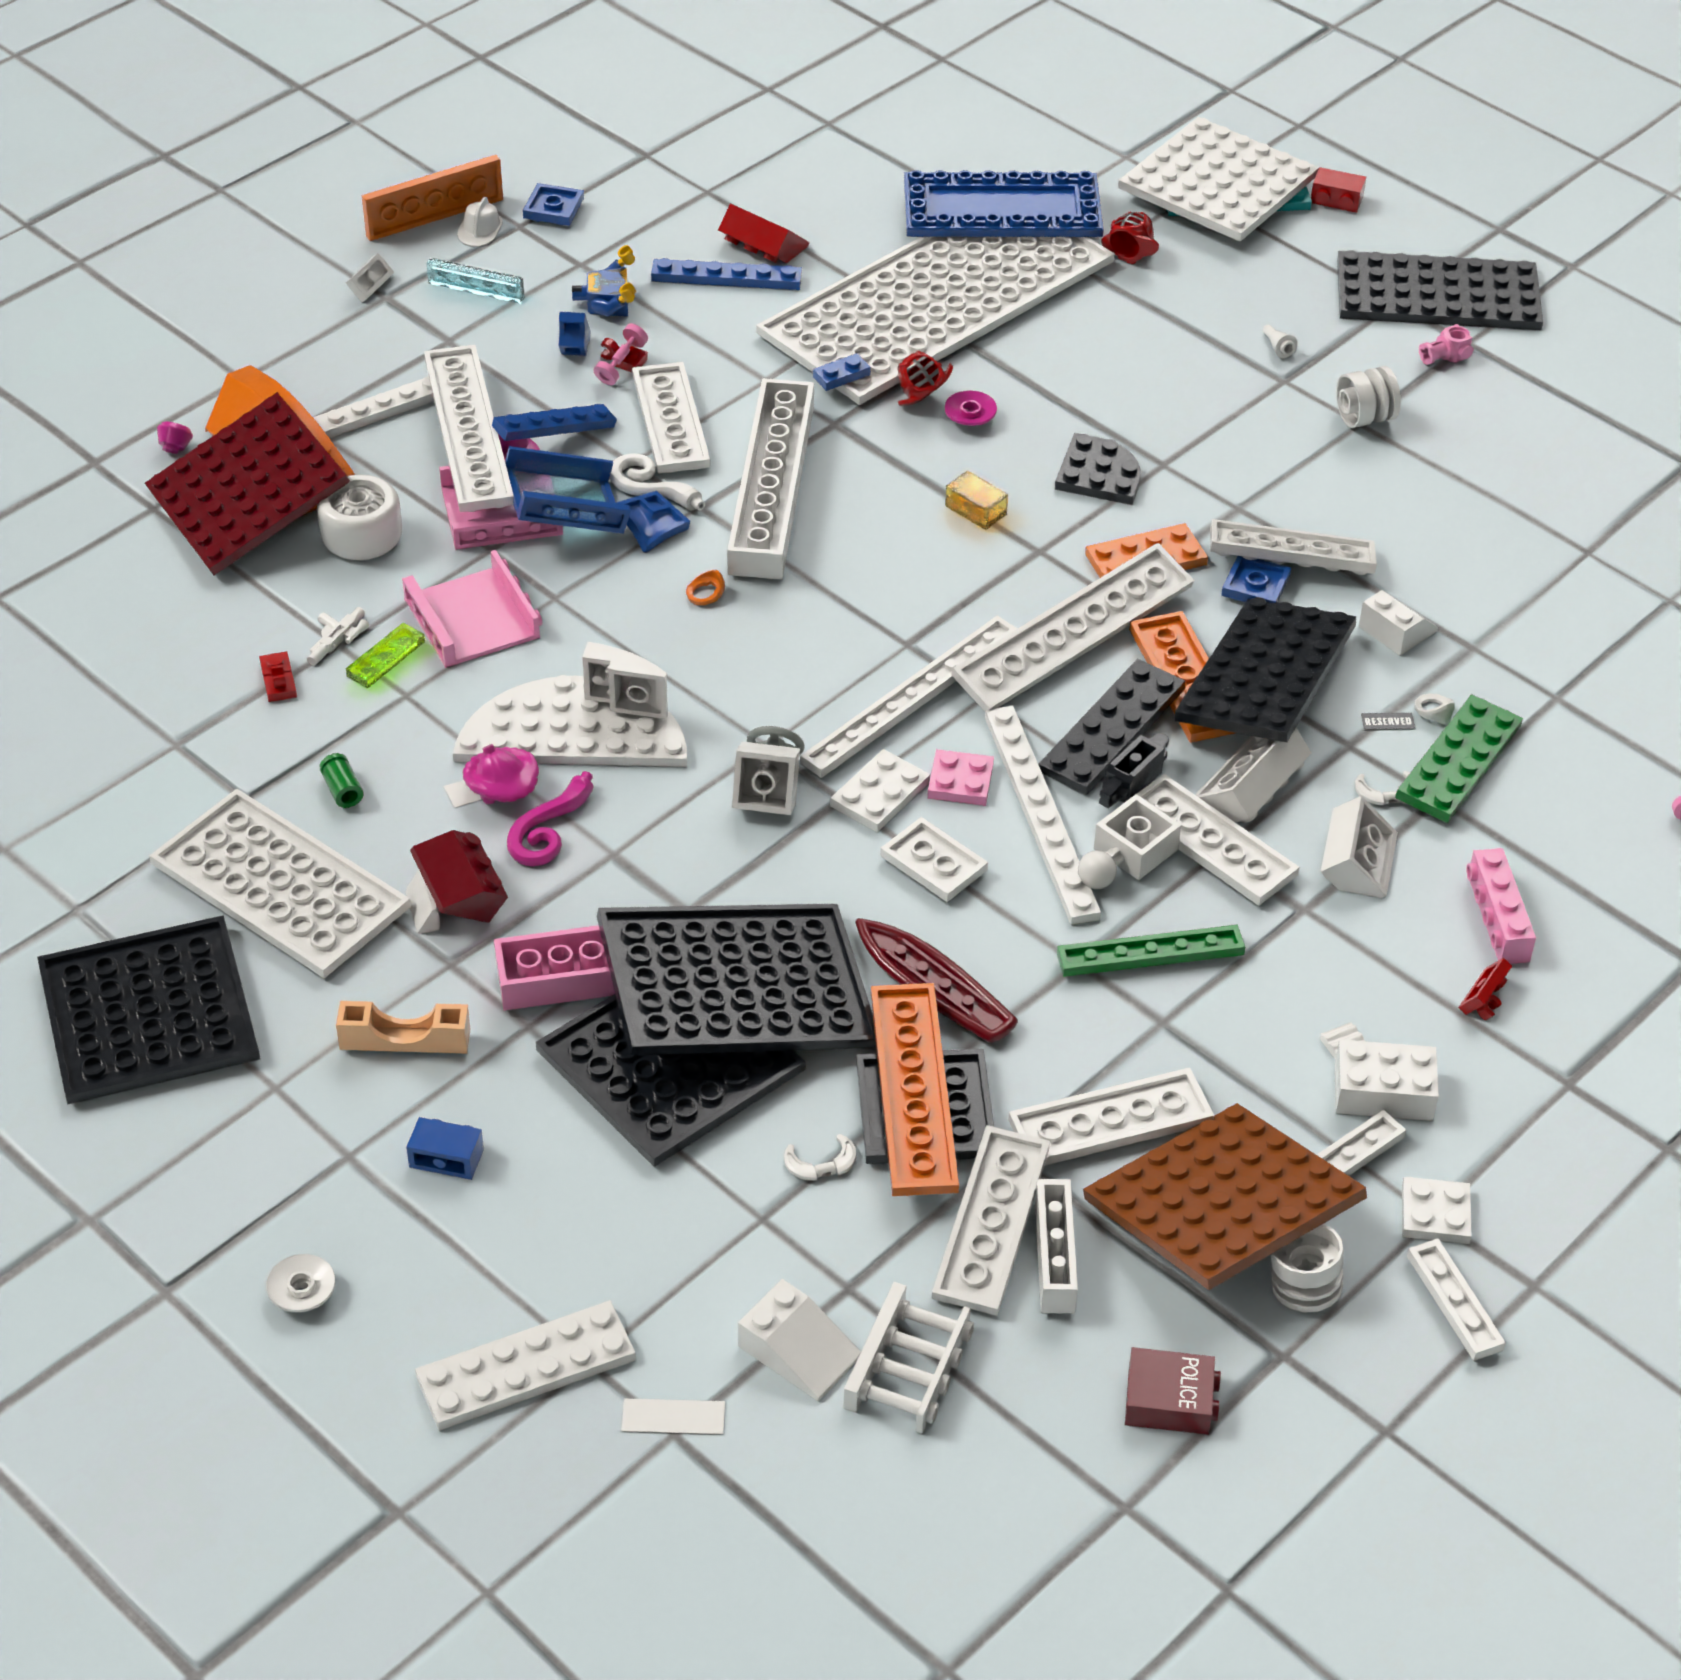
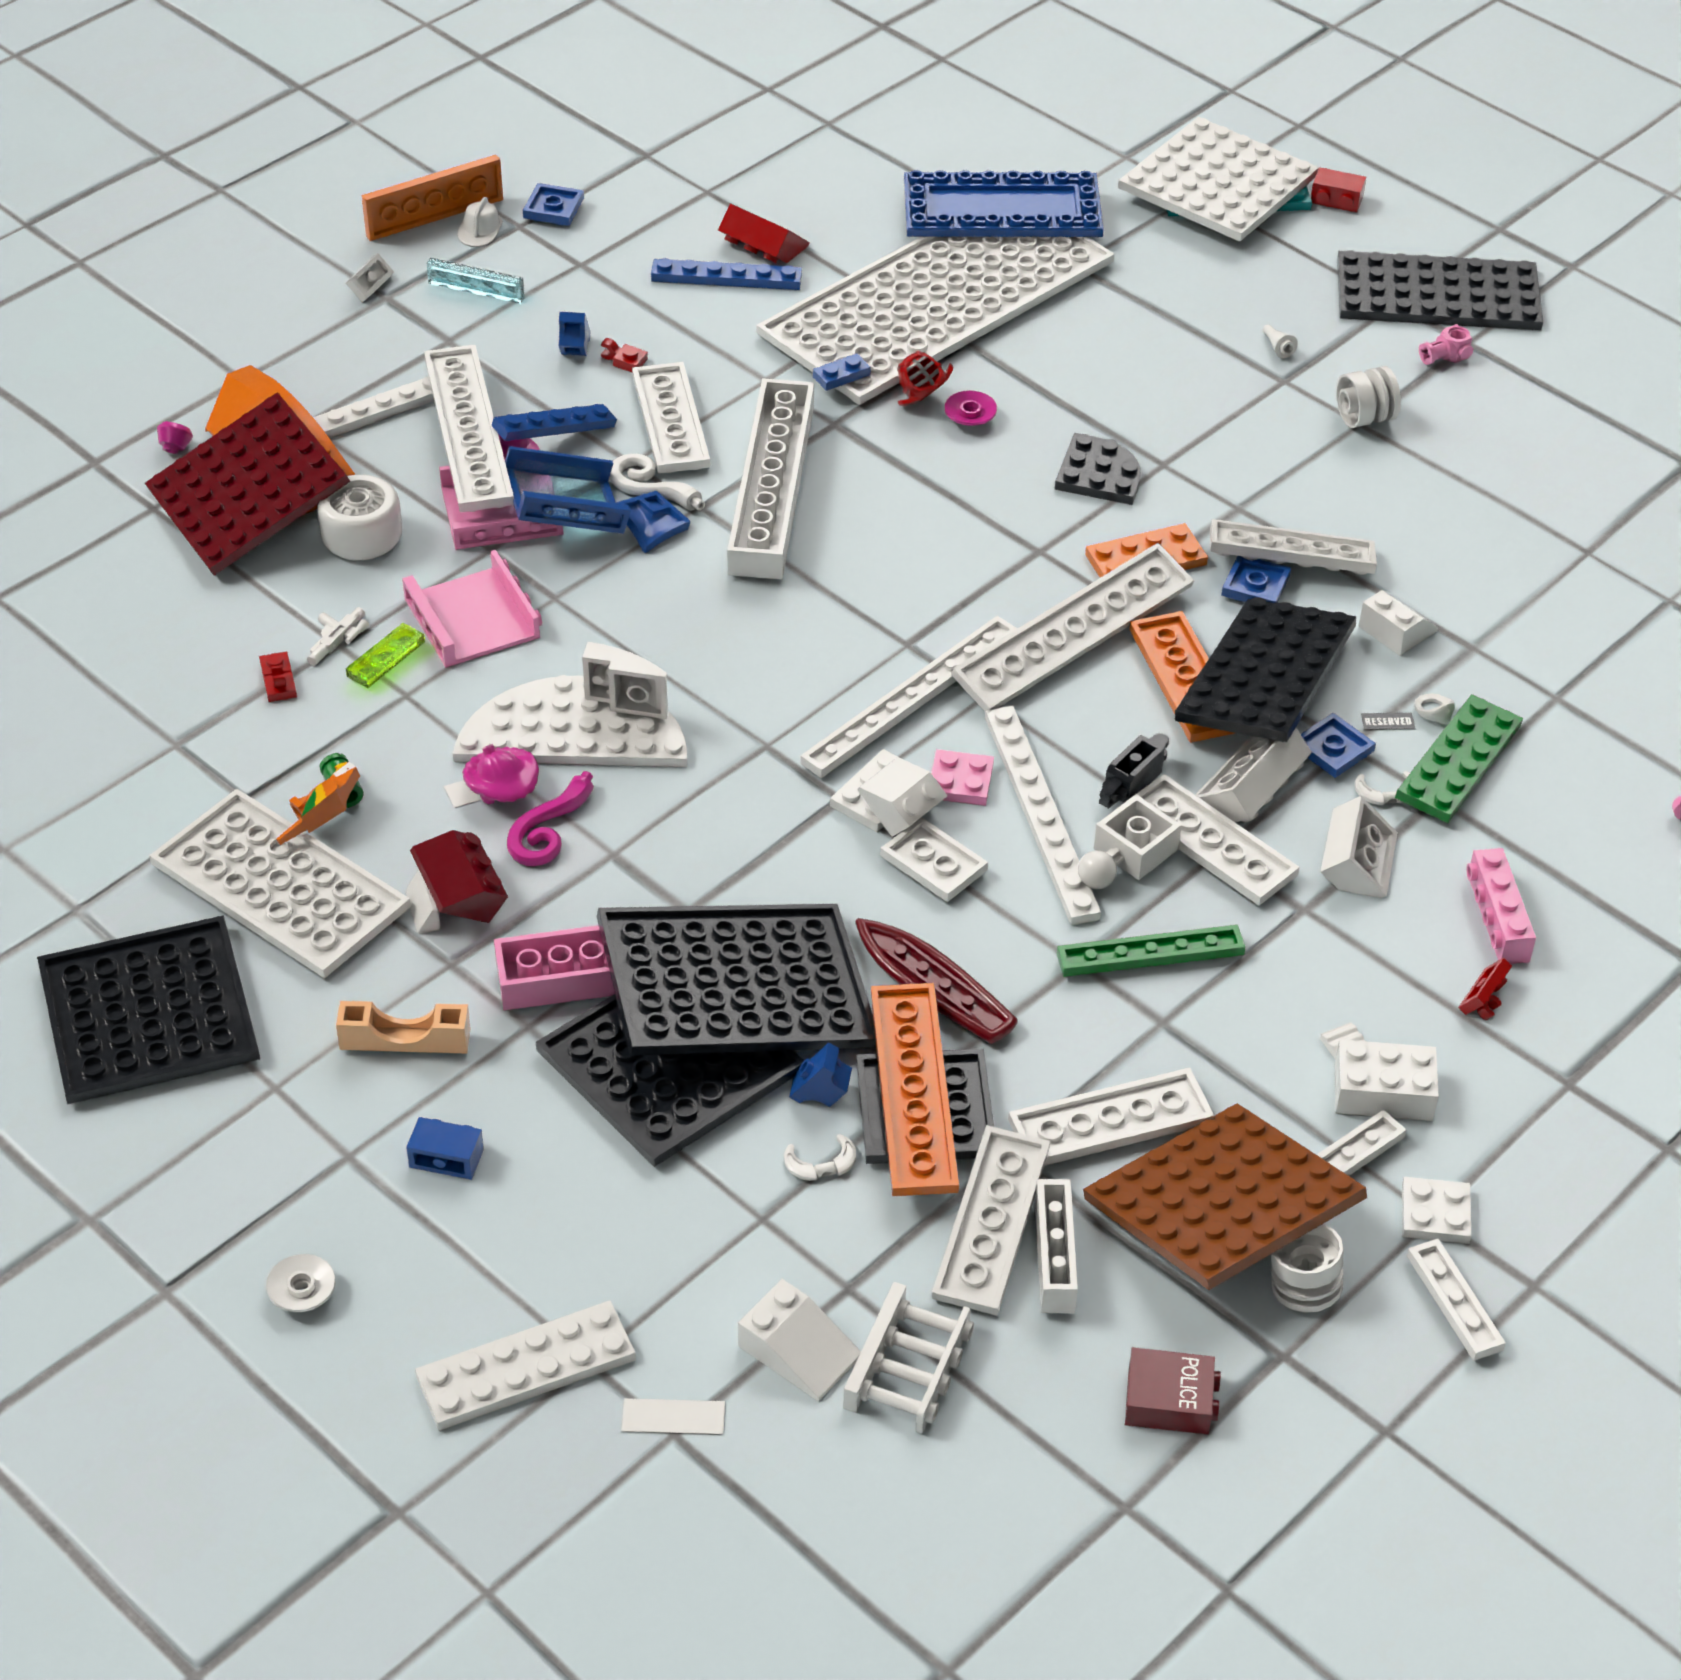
torso [572,245,636,317] -> none
bright pink wheel [593,323,648,385] -> none
orange piece [686,570,725,605] -> none
white piece [732,726,805,815] -> none
clear yellow brick [945,470,1008,530] -> none
plate [1038,658,1185,795] -> none
red piece [1101,211,1159,264] -> none
none -> orange animal [276,762,360,845]
none -> blue brick [789,1043,852,1107]
none -> white slope [857,757,948,837]
none -> blue plate [1301,713,1376,778]

